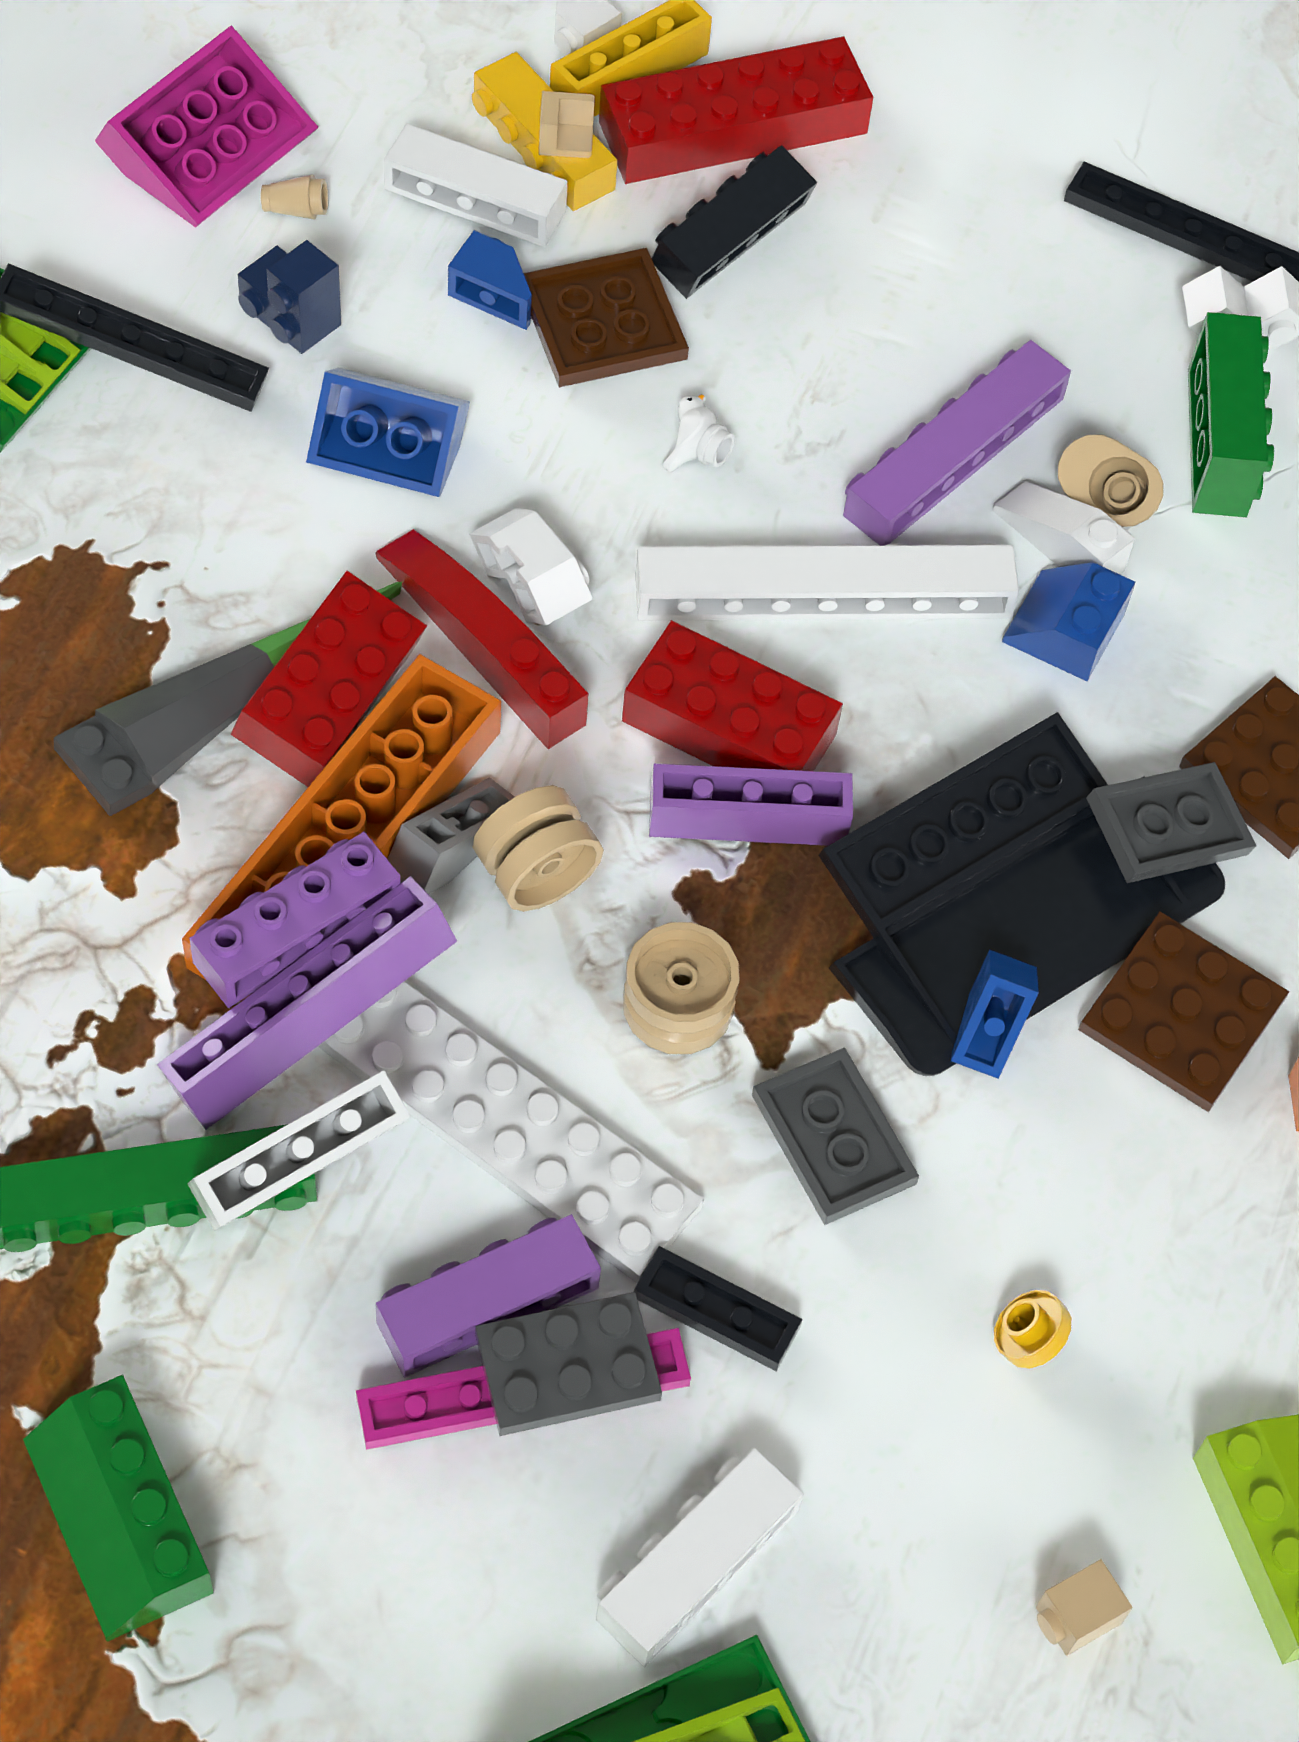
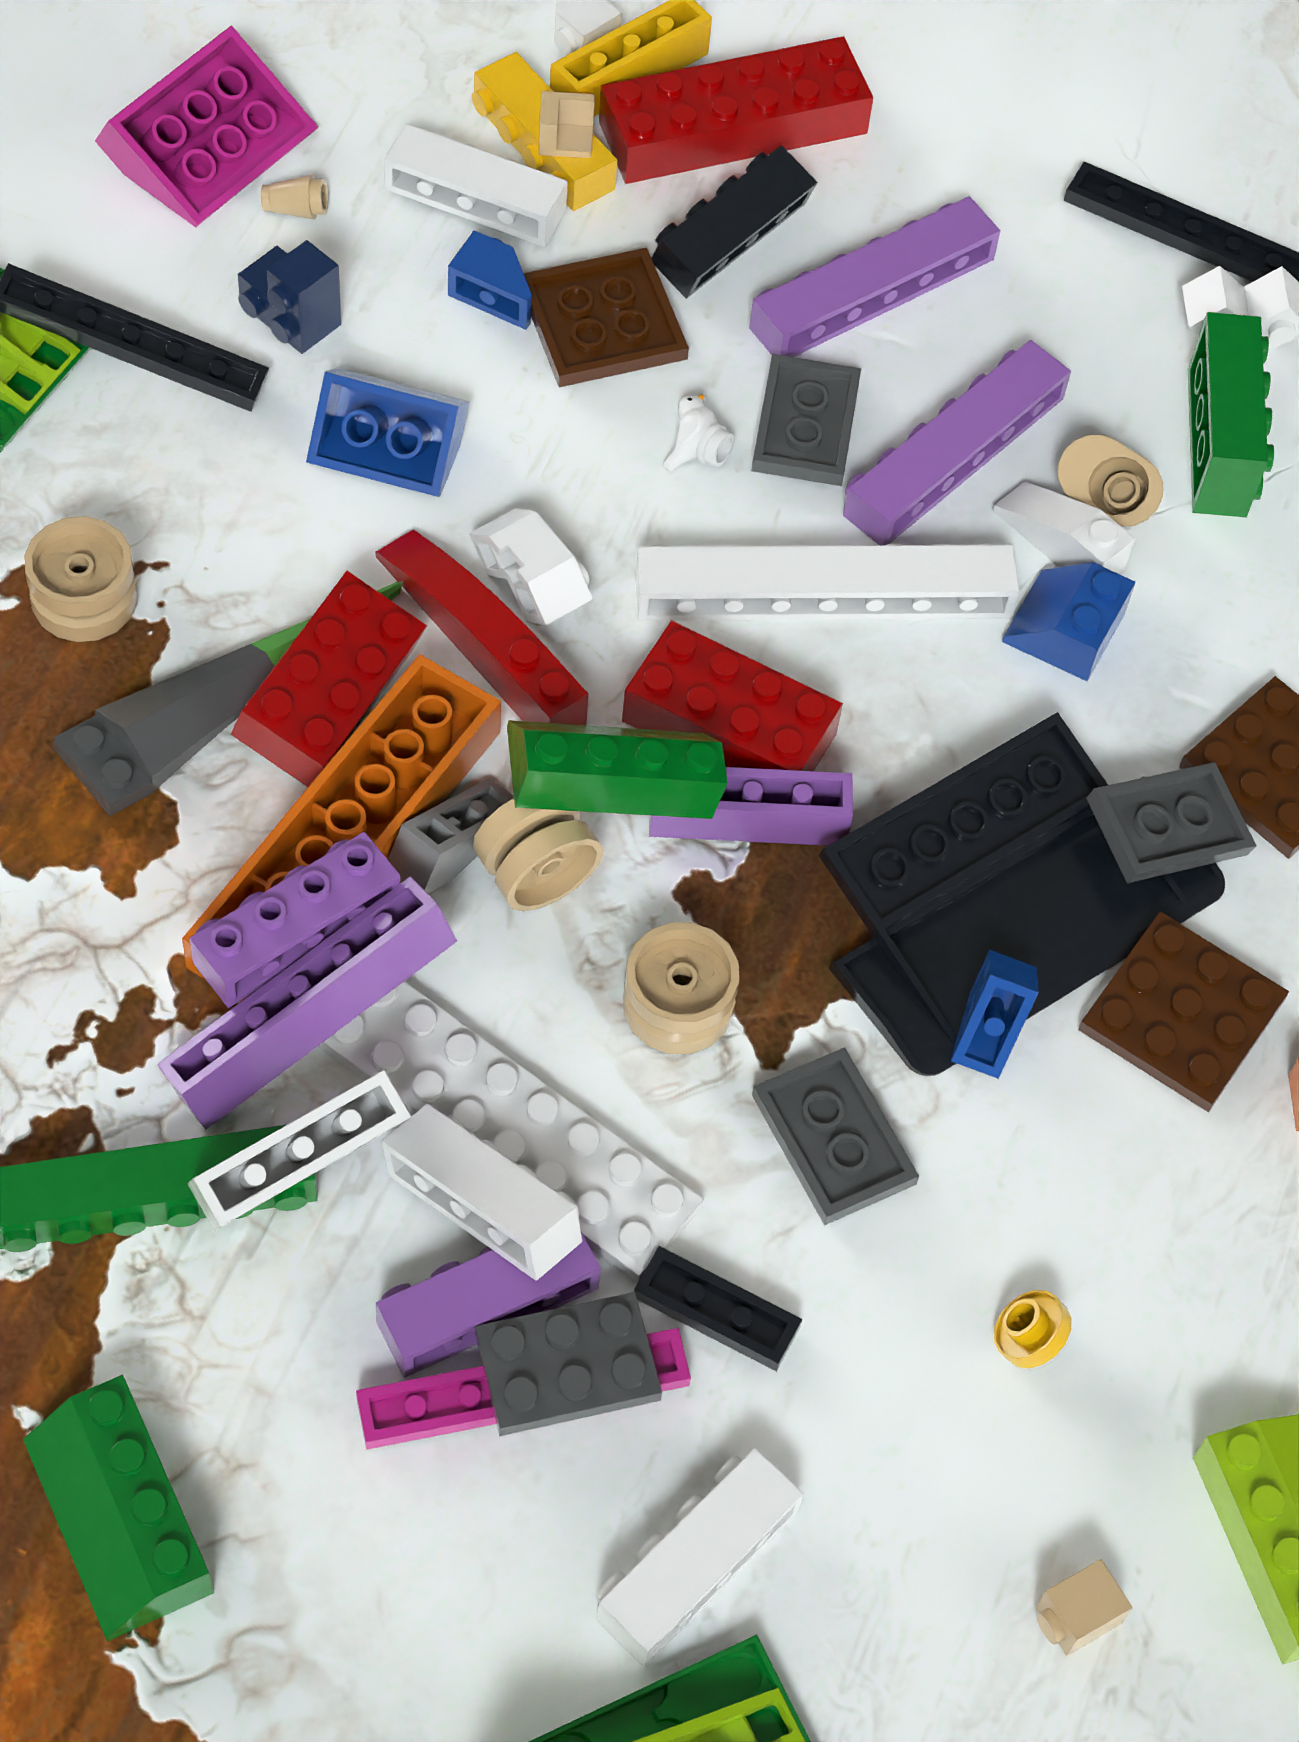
none -> tan wheel [24,516,137,642]
none -> white brick [381,1103,582,1281]
none -> green slope [507,720,728,819]
none -> medium lavender brick [749,196,1001,357]
none -> dark grey plate [751,354,861,486]

